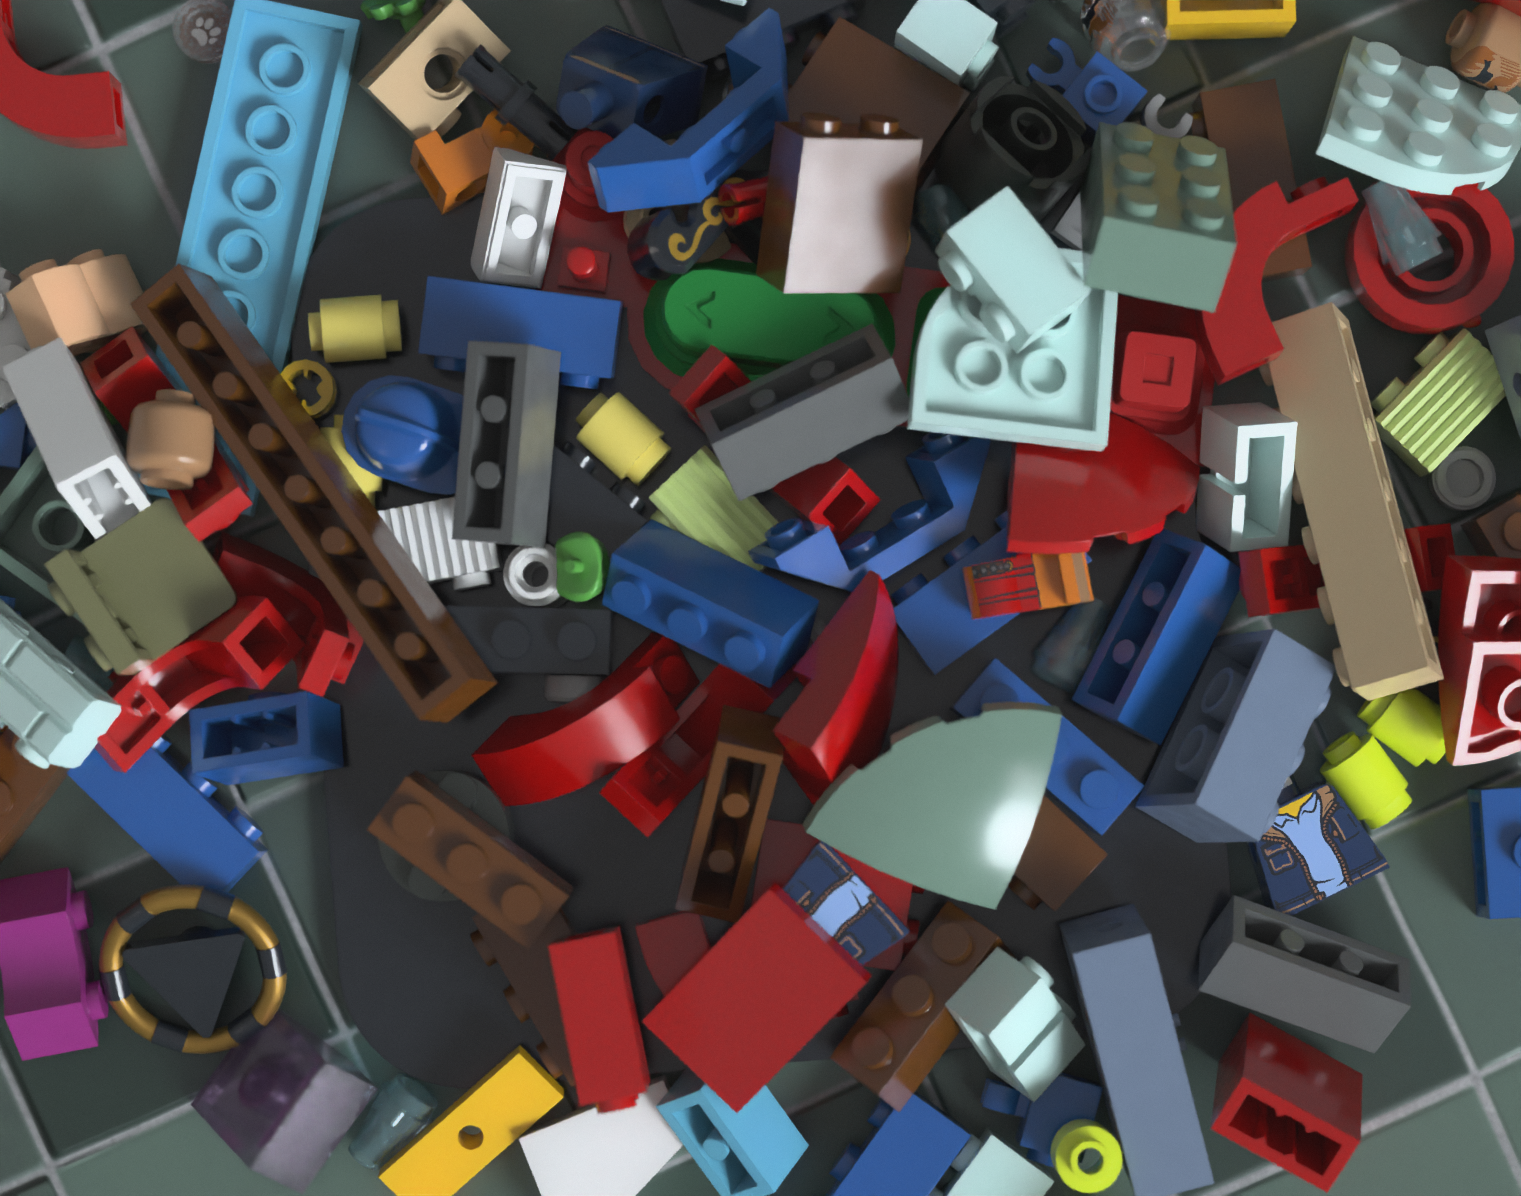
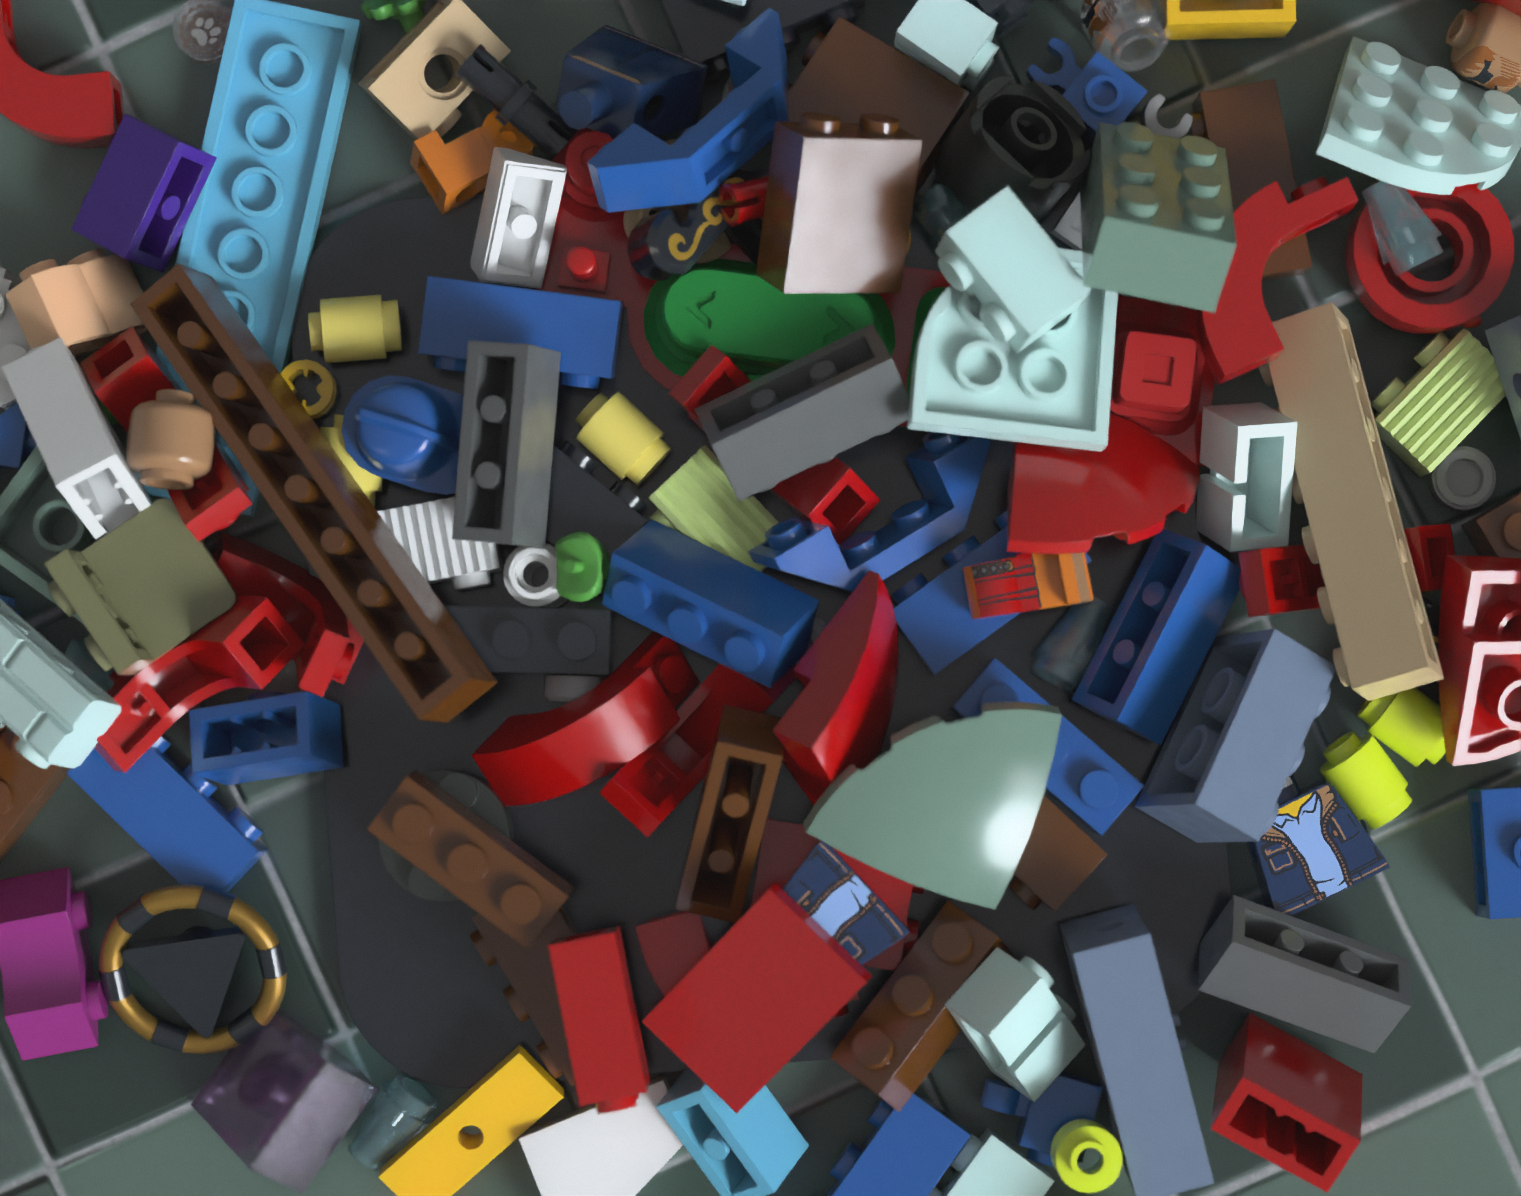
none -> dark purple brick [71,113,217,273]

